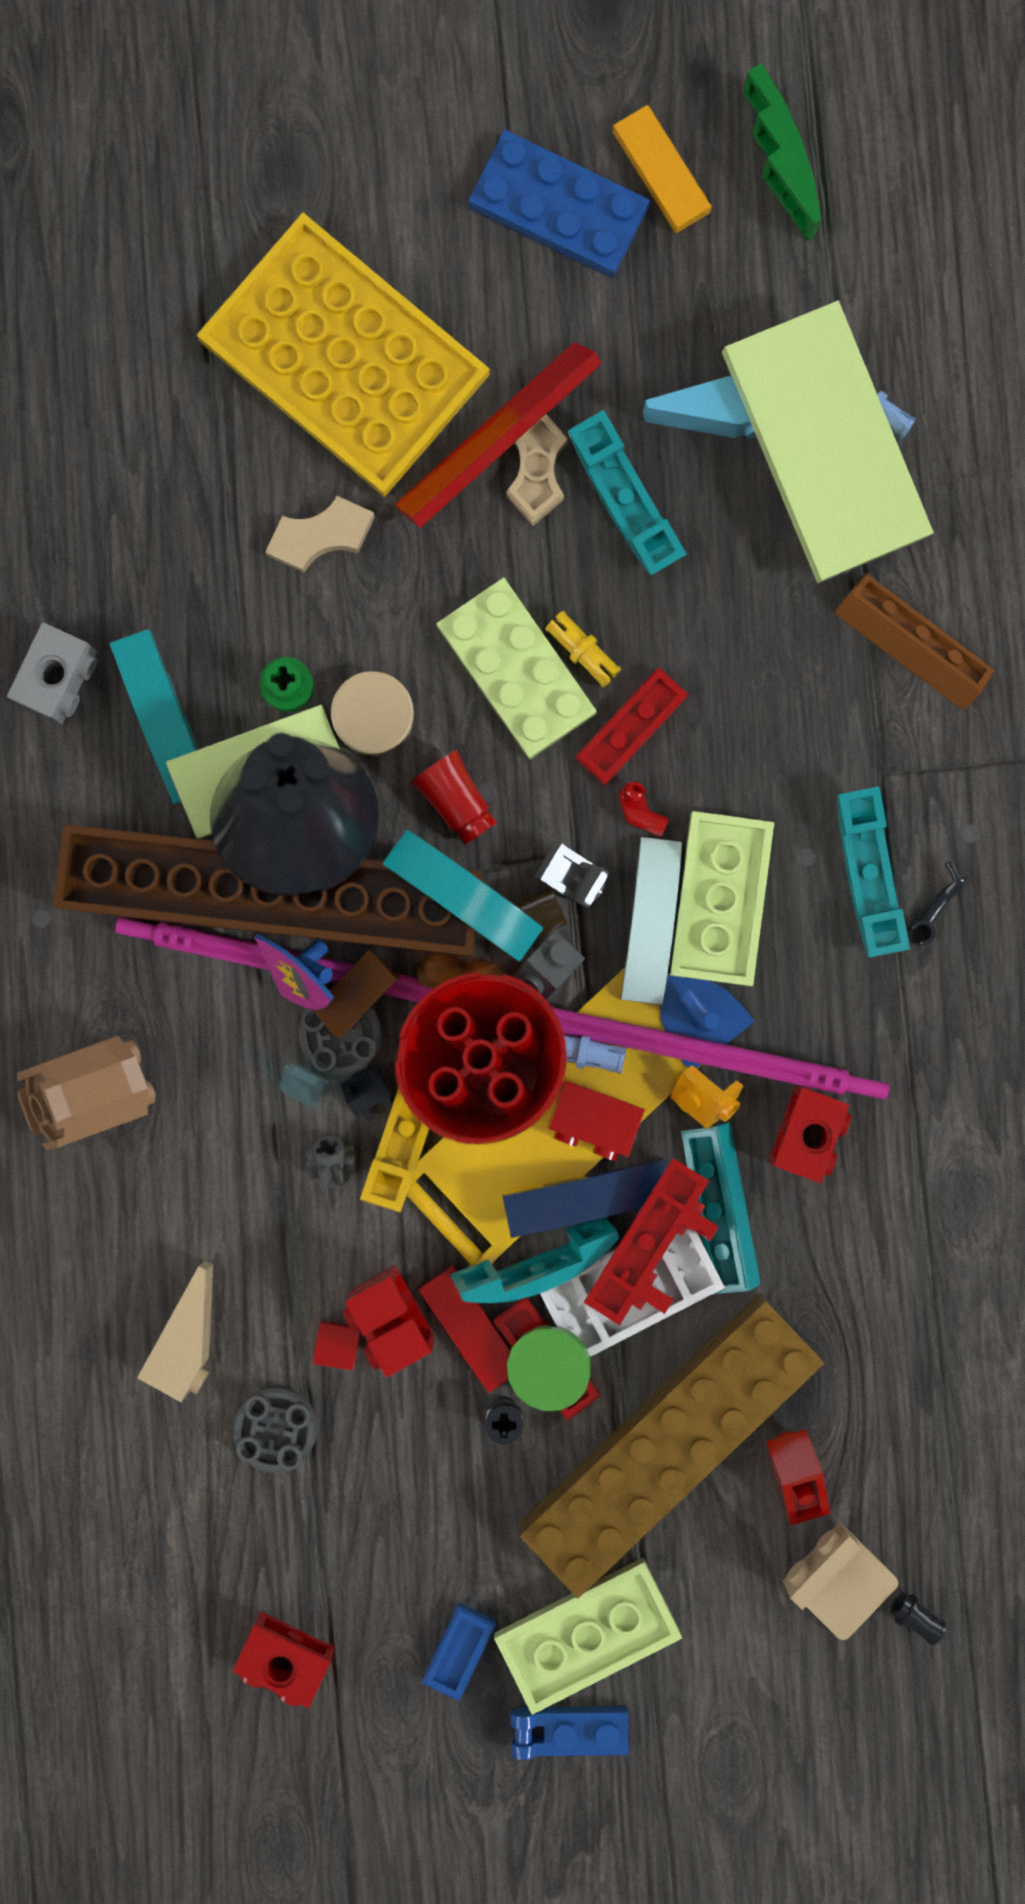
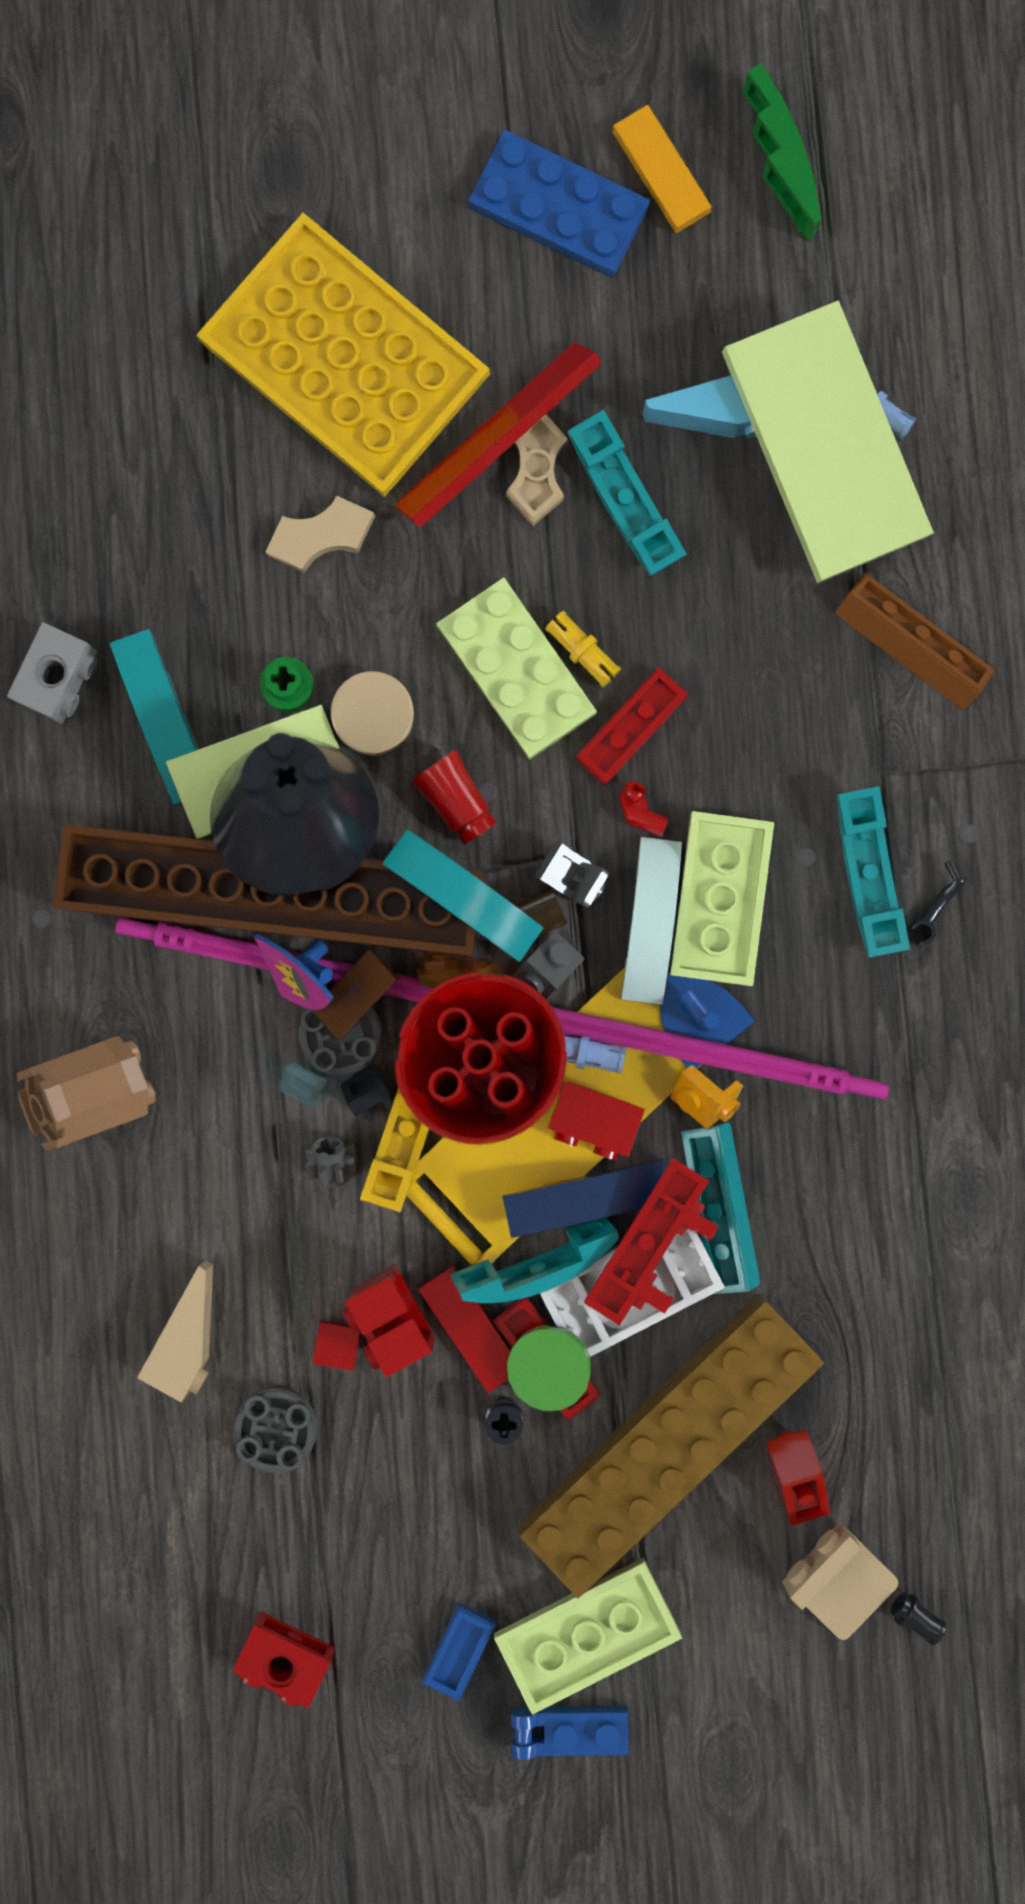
red brick [768,1085,851,1183] -> none

